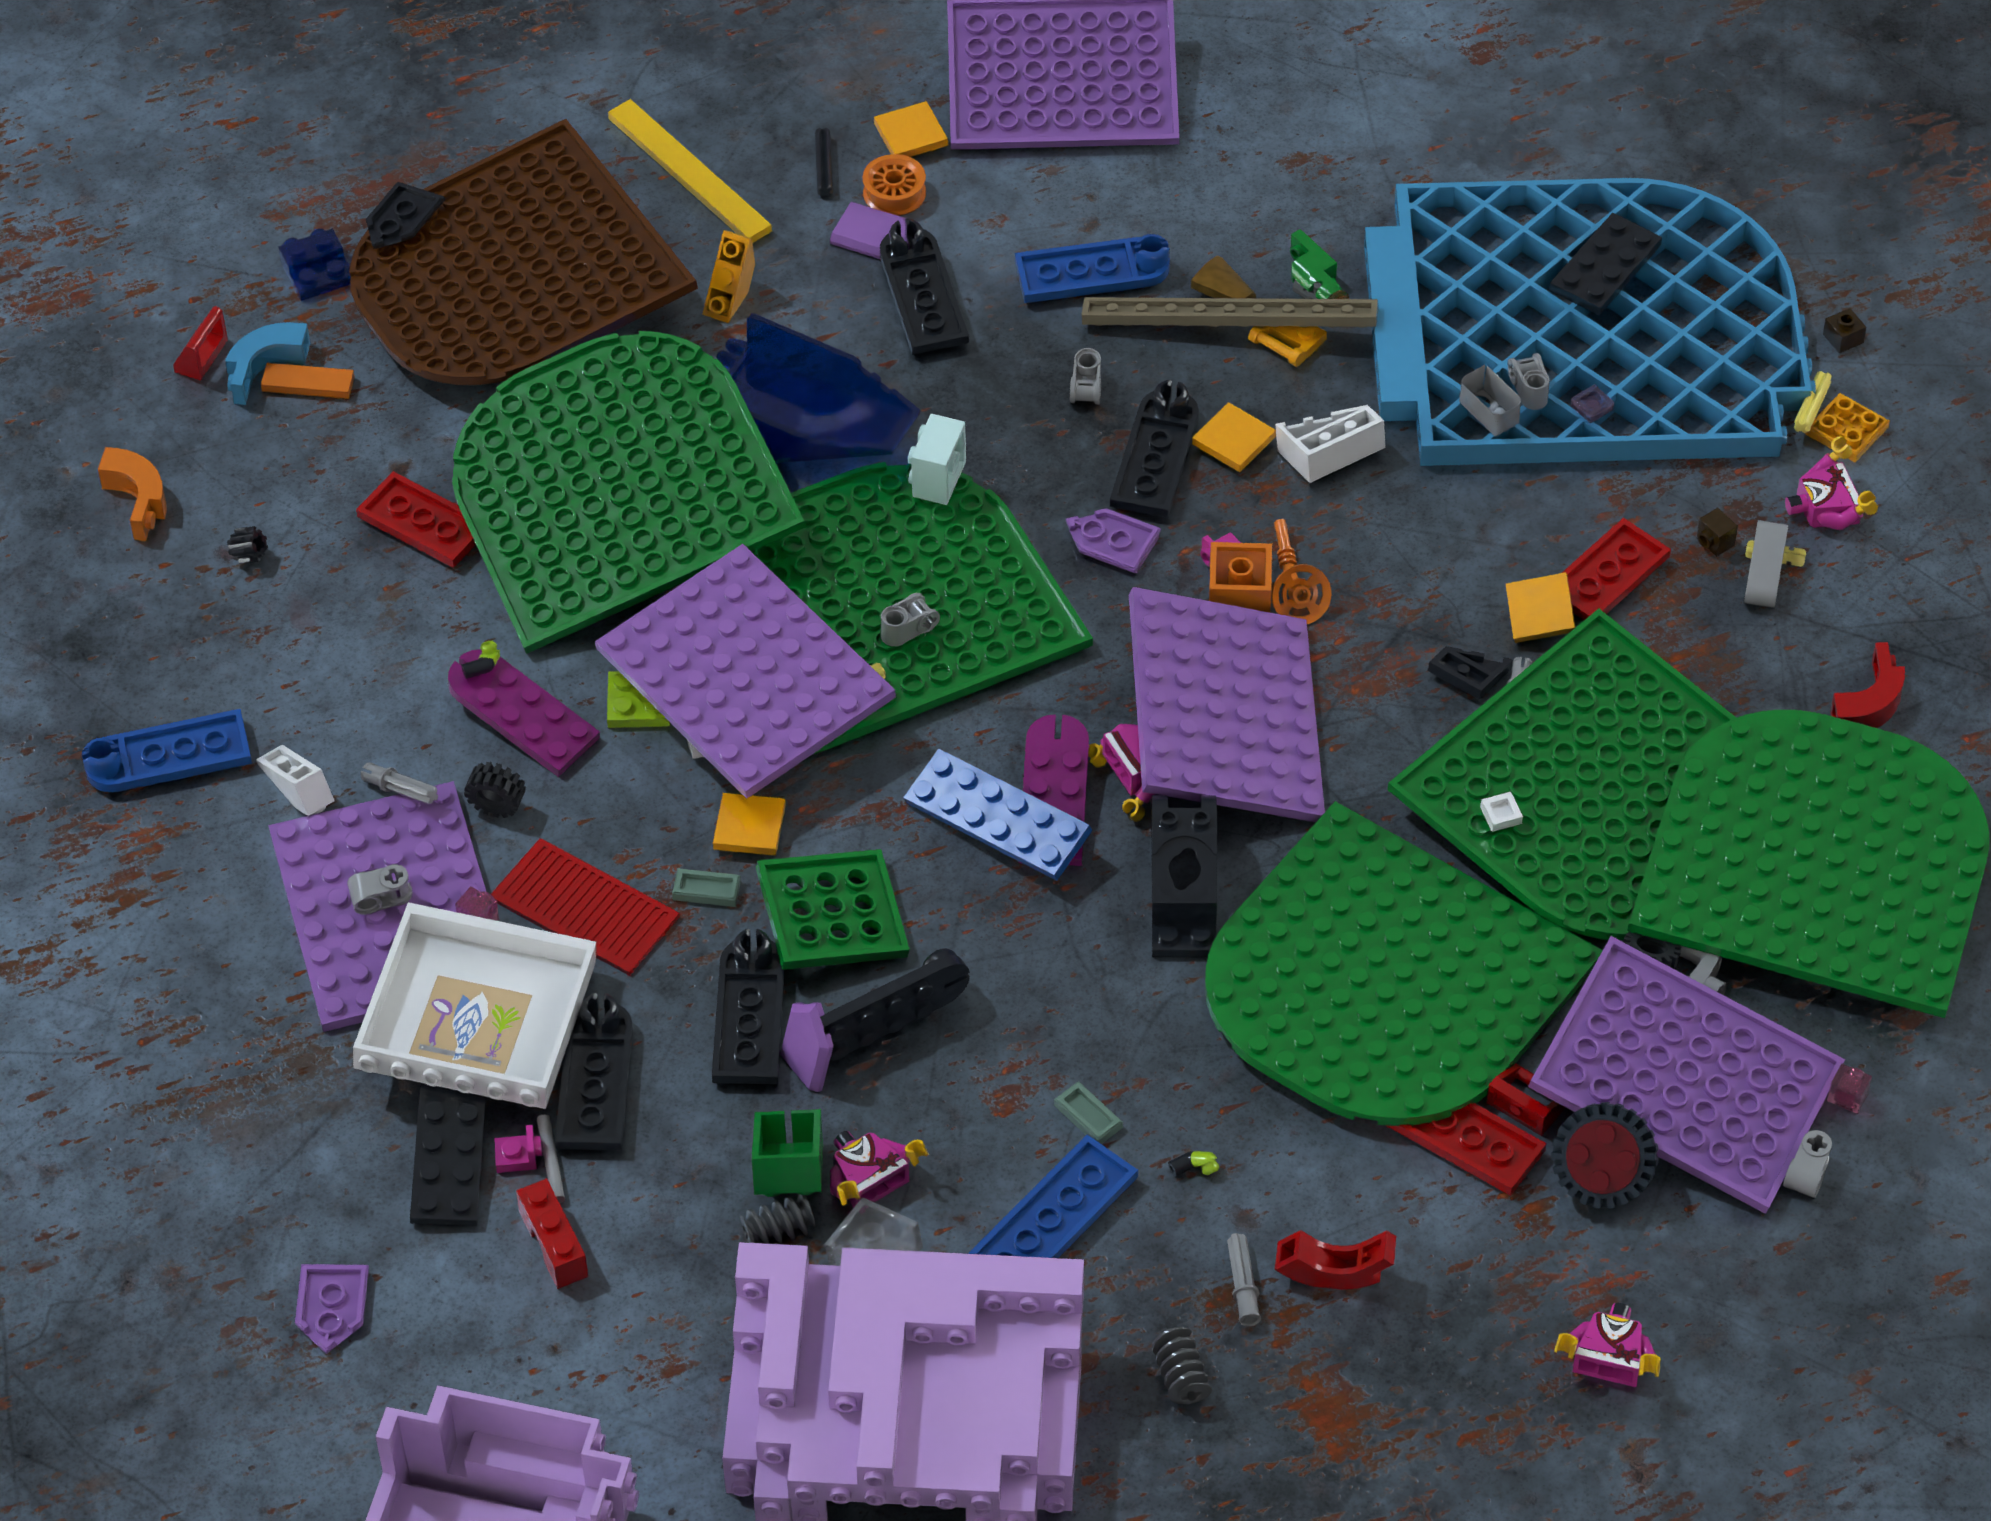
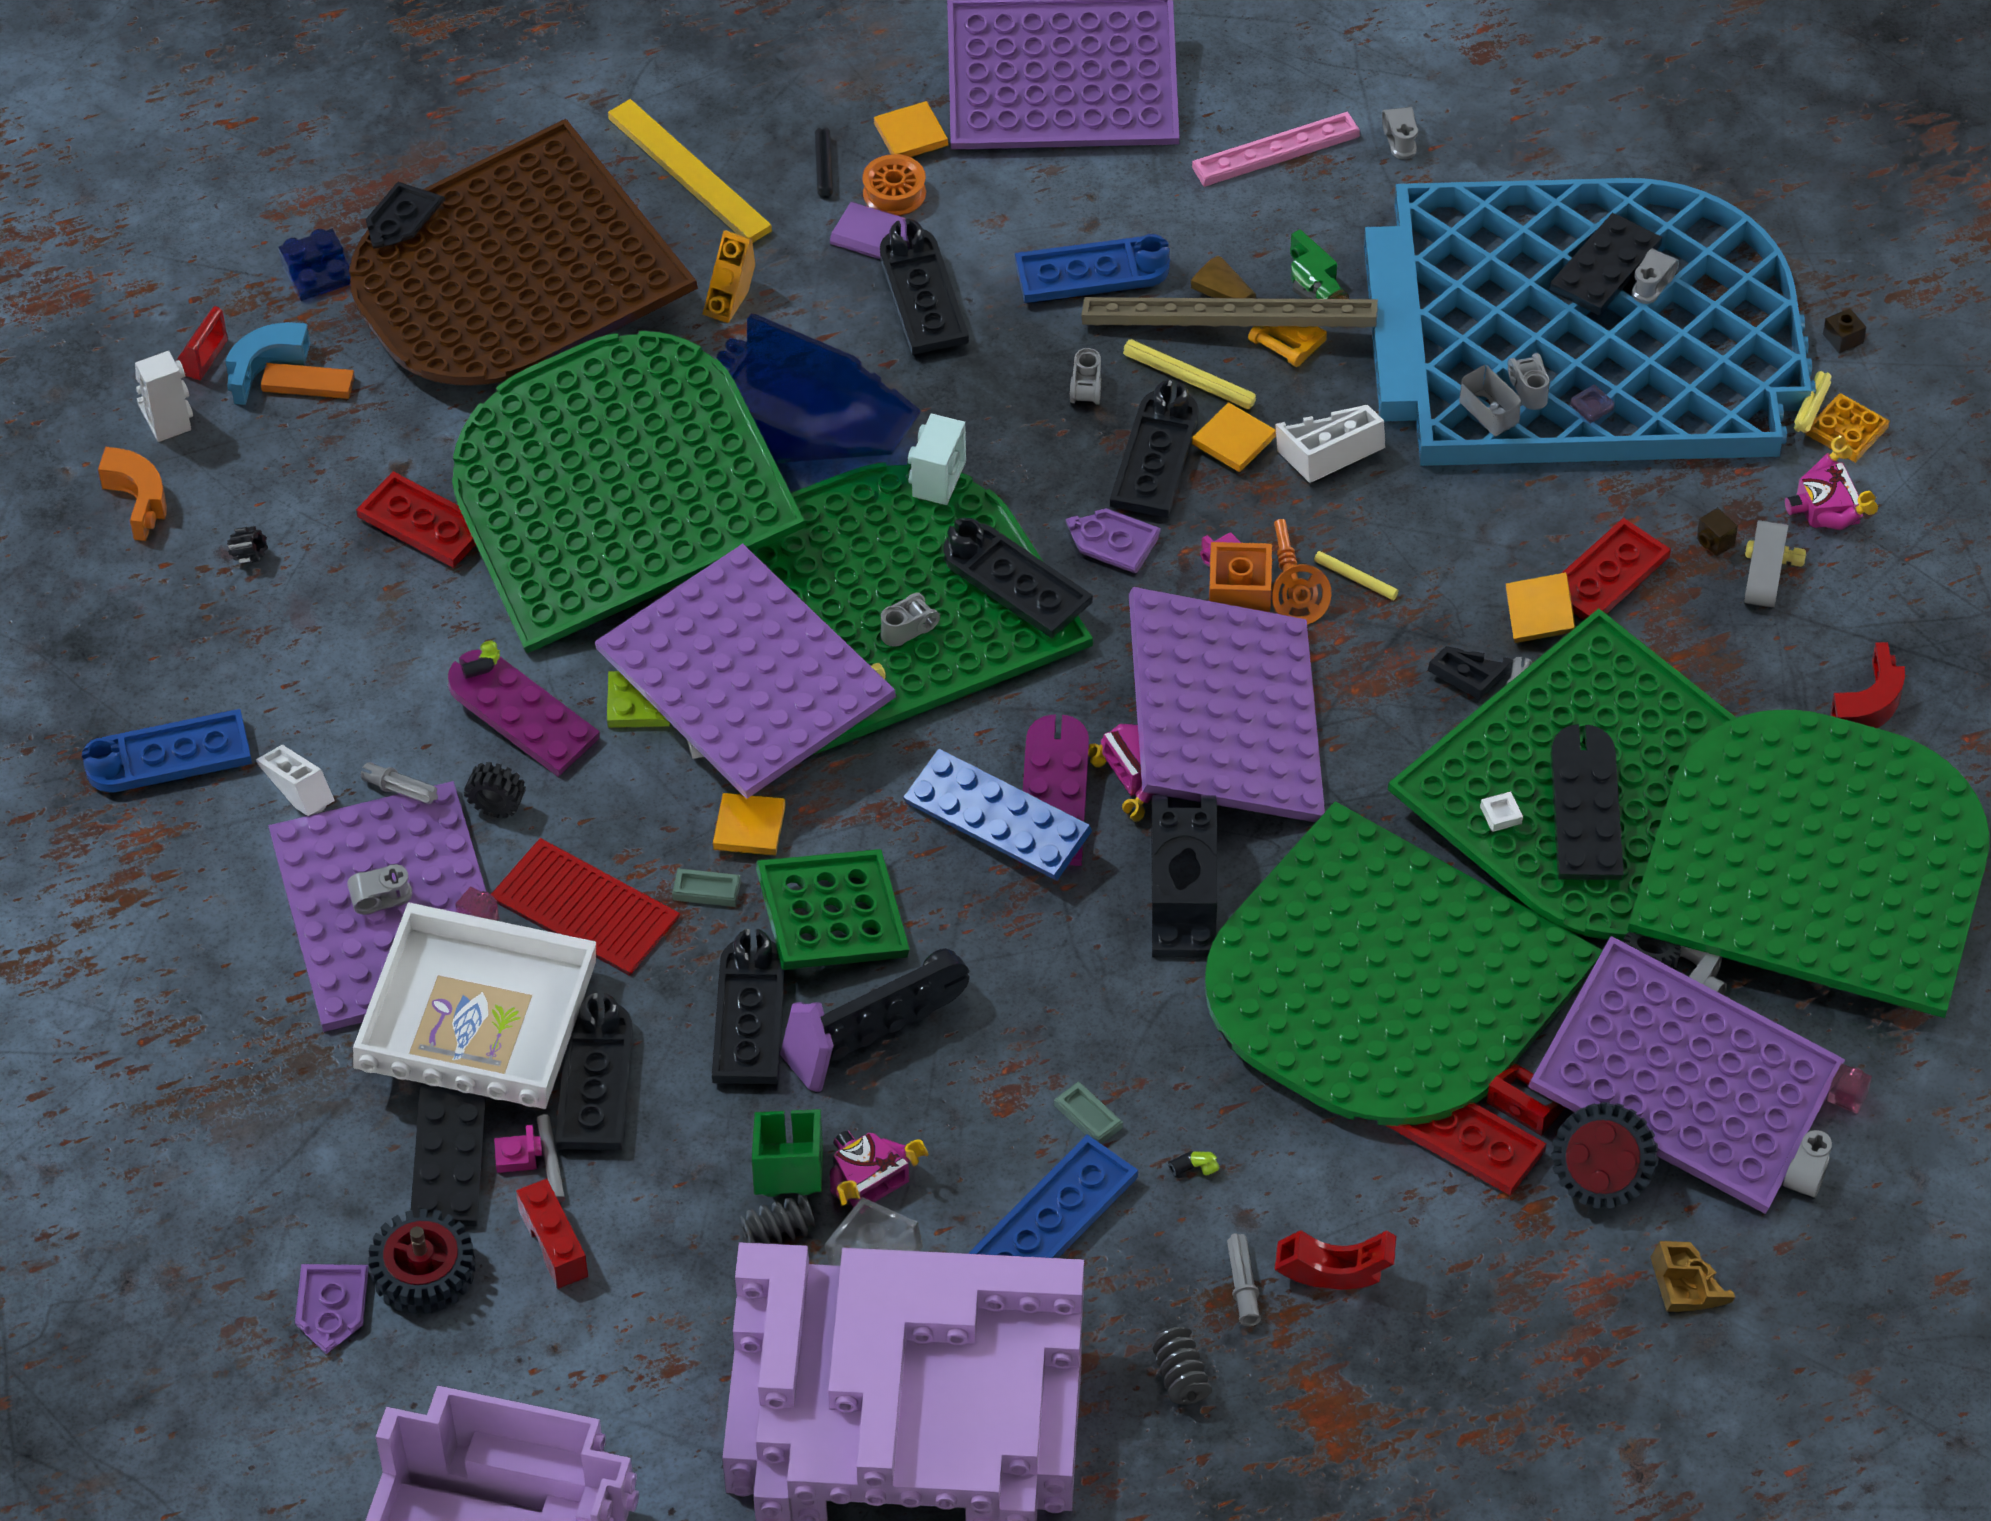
torso [1554,1303,1661,1387] -> none
none -> white wedge [135,351,193,442]
none -> wheel [368,1209,476,1314]
none -> black plate [944,517,1093,639]
none -> light yellow axle [1123,339,1256,409]
none -> bright pink tile [1192,111,1360,187]
none -> light yellow bar [1314,551,1399,600]
none -> light grey piece [1382,107,1418,159]
none -> black plate [1550,724,1624,880]
none -> light grey piece [1632,249,1679,304]
none -> pearl gold slope [1650,1241,1735,1312]

